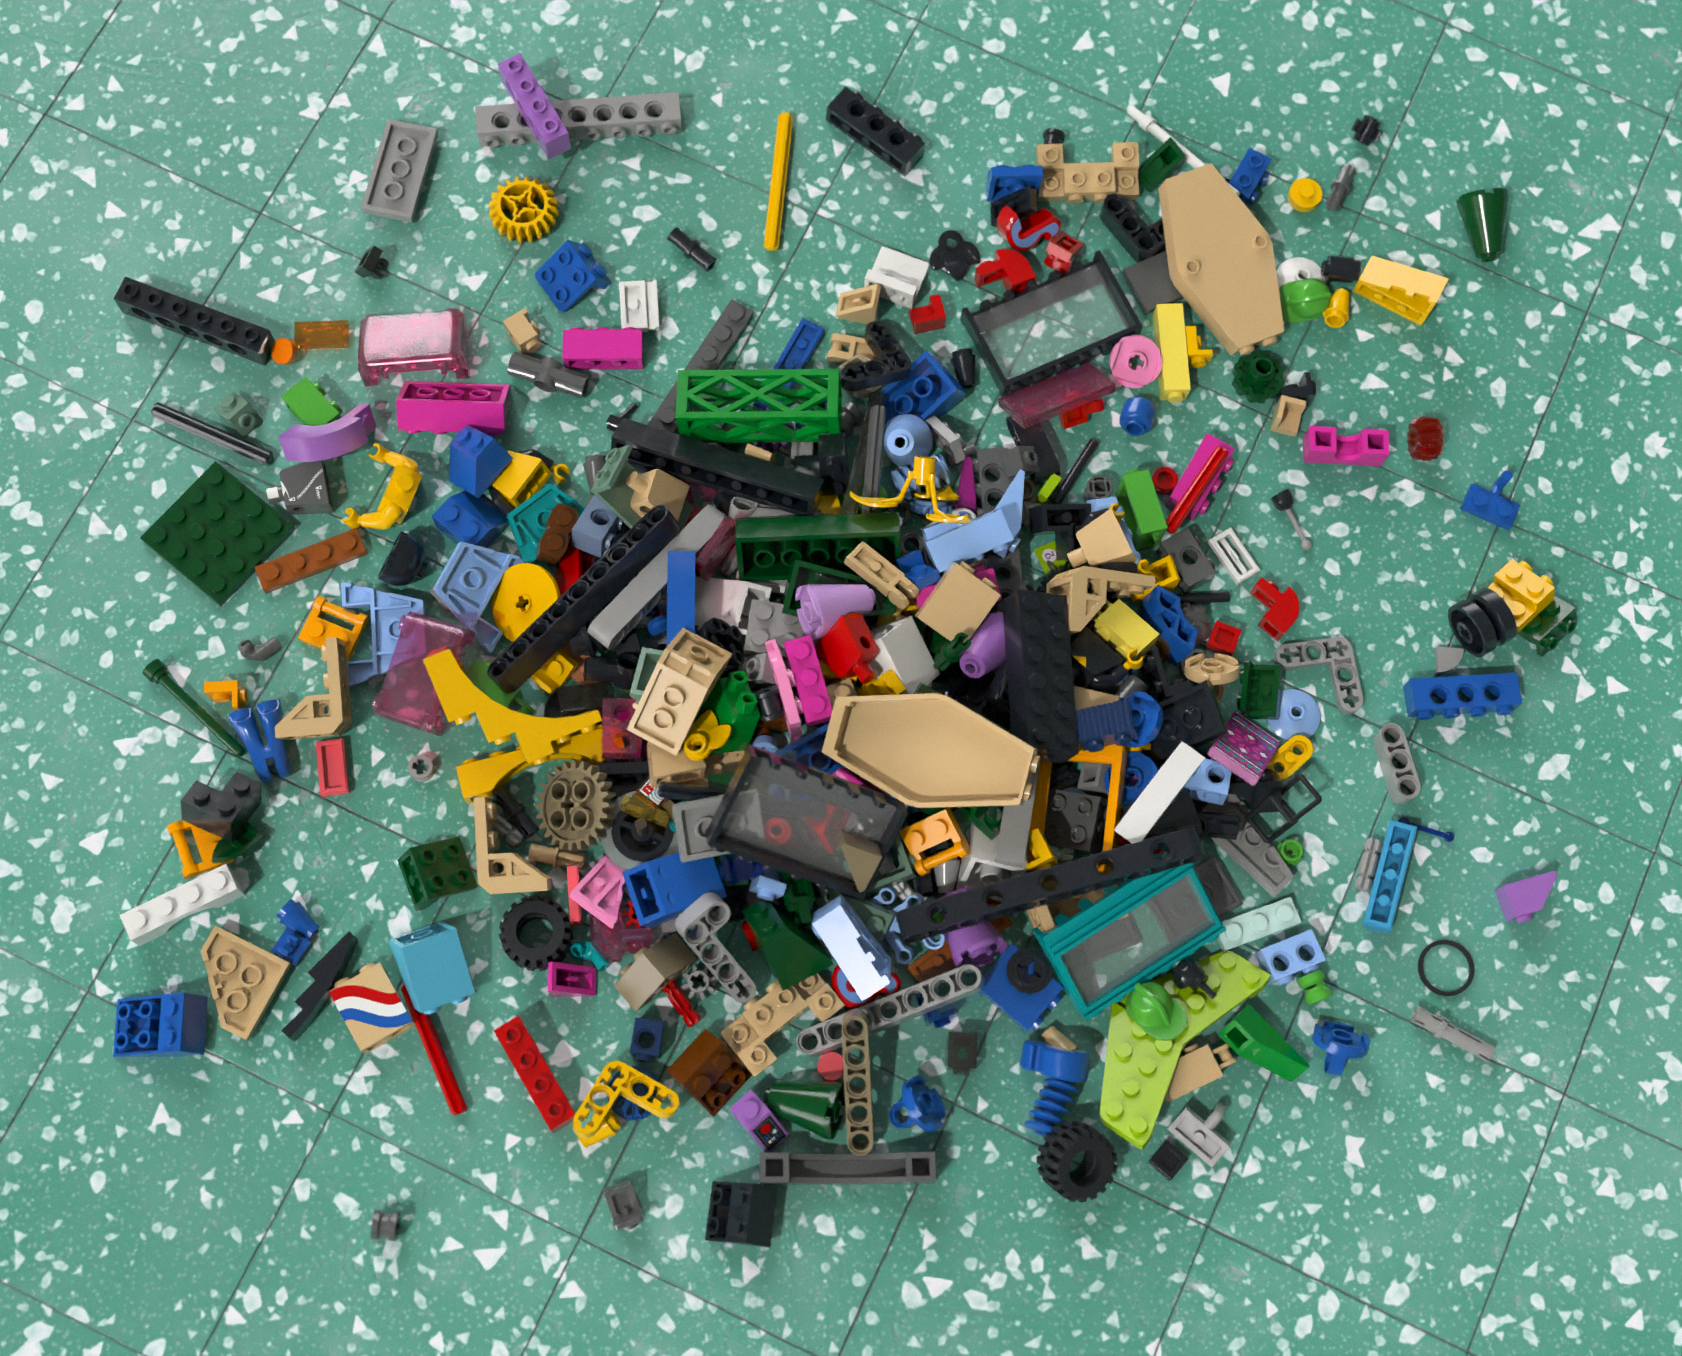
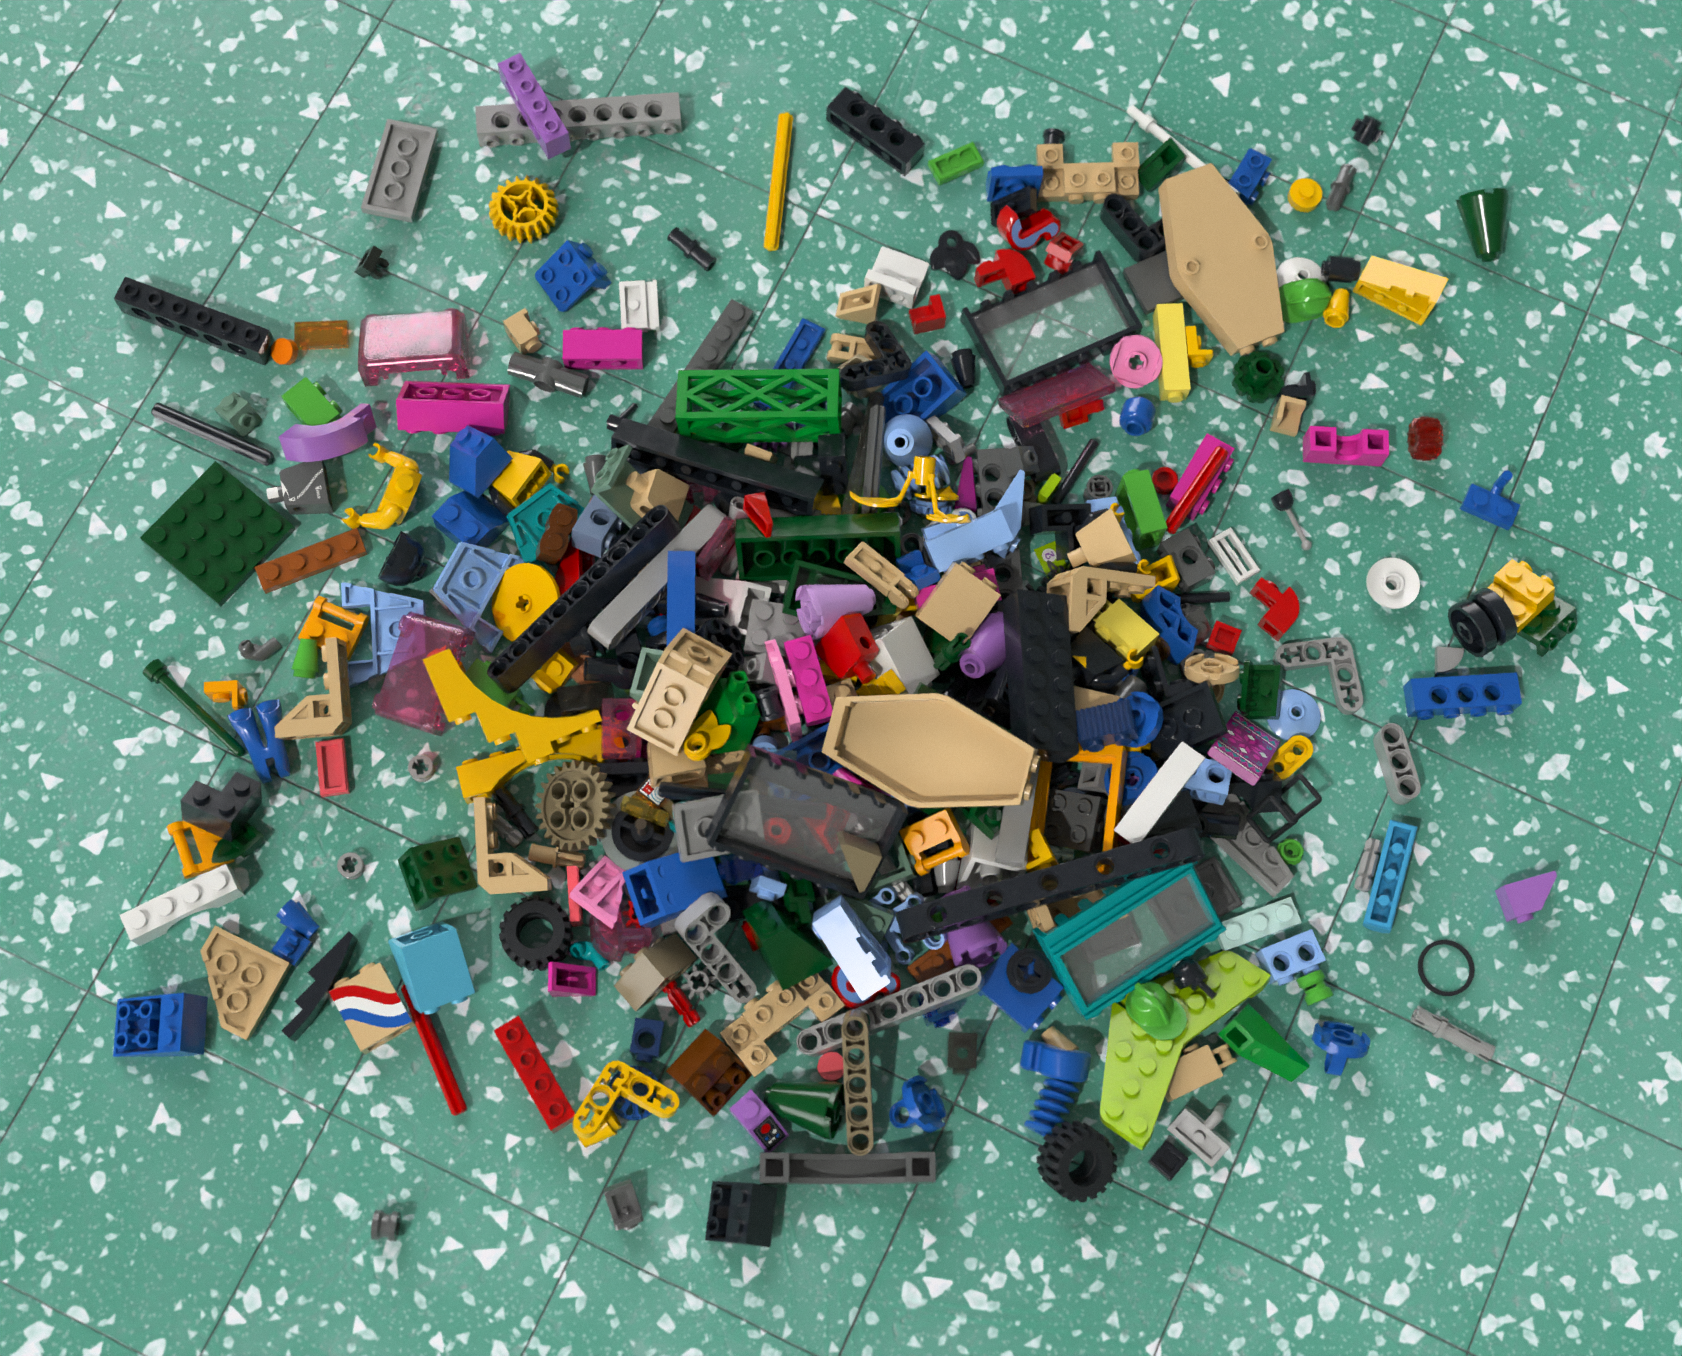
clear blue hinge [1398,817,1455,842] -> none
none -> bright green cone [291,638,319,679]
none -> light grey bush [337,852,365,880]
none -> black cone [695,592,729,619]
none -> red piece [743,492,773,538]
none -> bright green plate [927,142,984,186]
none -> white dish [1366,558,1420,609]

